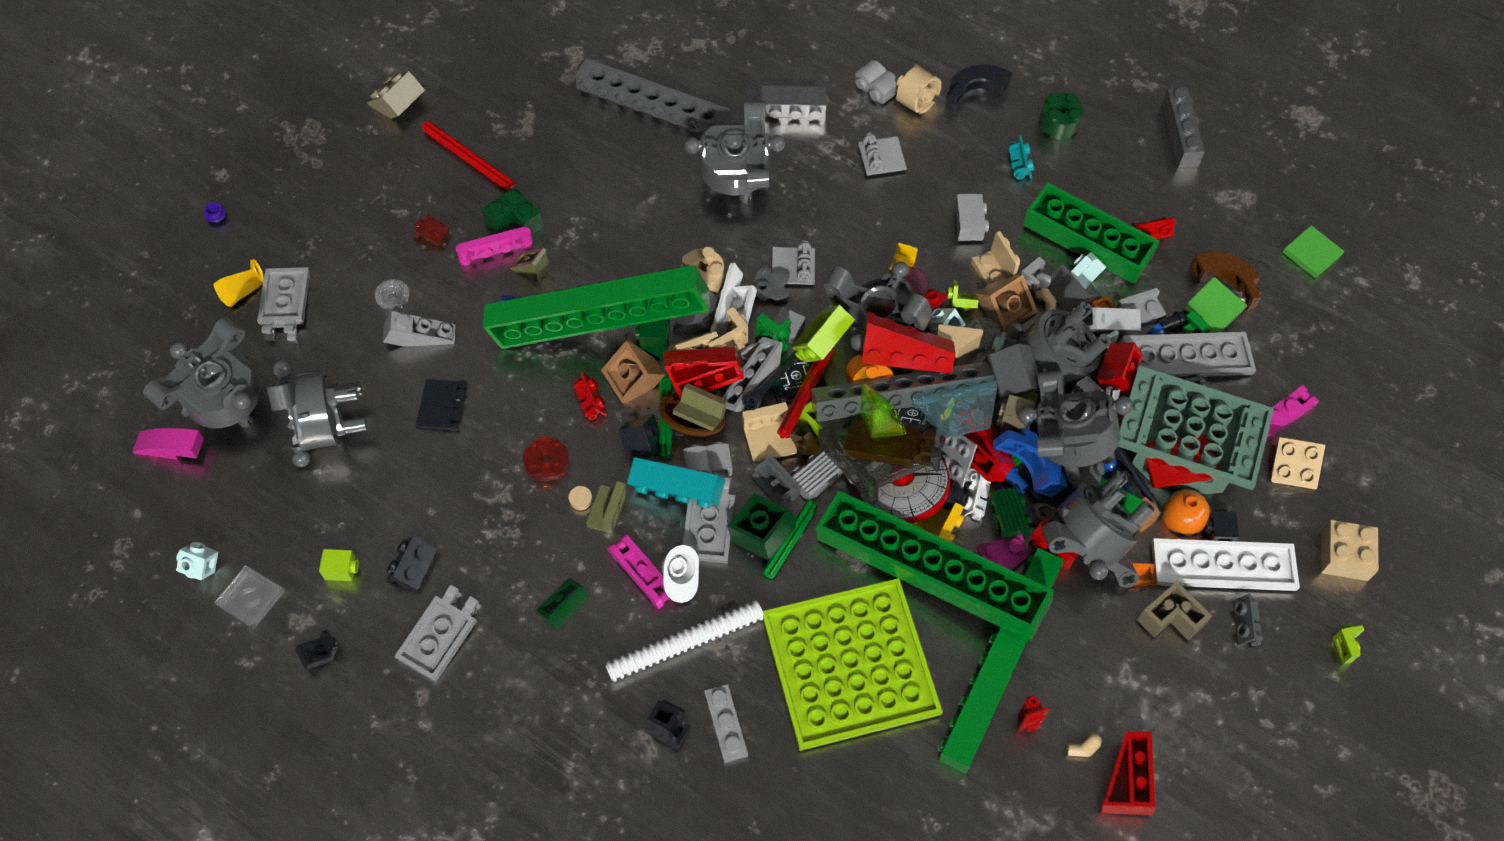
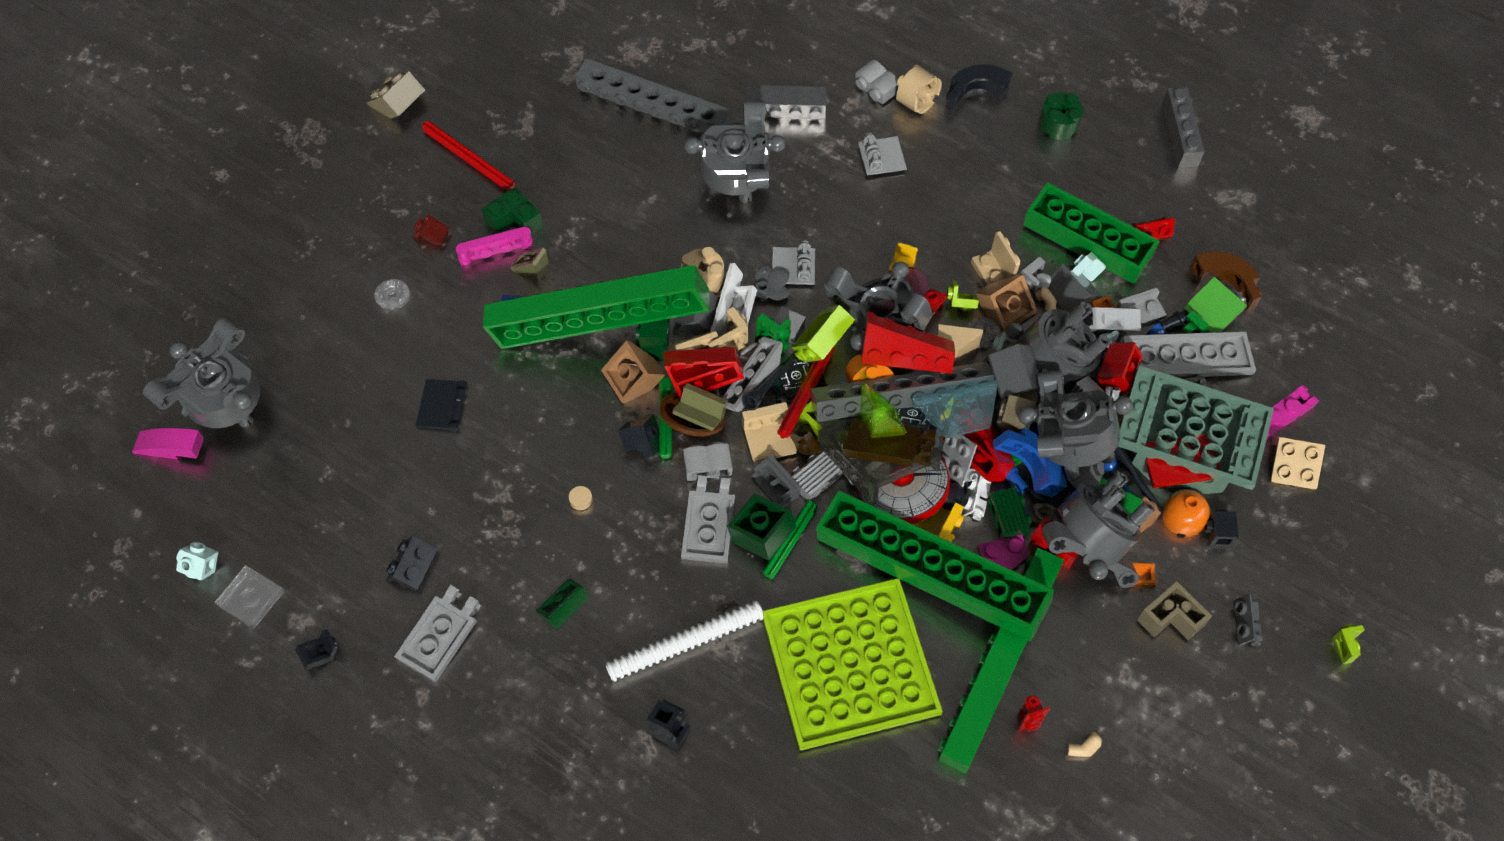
dark purple plate [204,202,226,222] -> none
yellow piece [214,259,264,307] -> none
light grey tile [257,267,310,342] -> none
dark grey piece [267,360,367,467] -> none
lime brick [319,549,359,581] -> none
light grey slope [383,311,455,347] -> none
clear red plate [523,437,569,481] -> none
red hinge [573,372,607,420] -> none
olive panel [586,482,627,534] -> none
dark pink plate [606,534,672,610] -> none
teal brick [627,457,725,509] -> none
white piece [662,545,699,603] -> none
light grey plate [704,684,748,763] -> none
light aqua brick [927,308,965,335] -> none
light grey brick [954,194,989,241] -> none
teal hinge [1008,136,1035,180] -> none
red wedge [1102,731,1155,815] -> none
white plate [1151,538,1300,591] -> none
bright green tile [1283,225,1345,279] -> none
tan brick [1321,520,1378,581] -> none

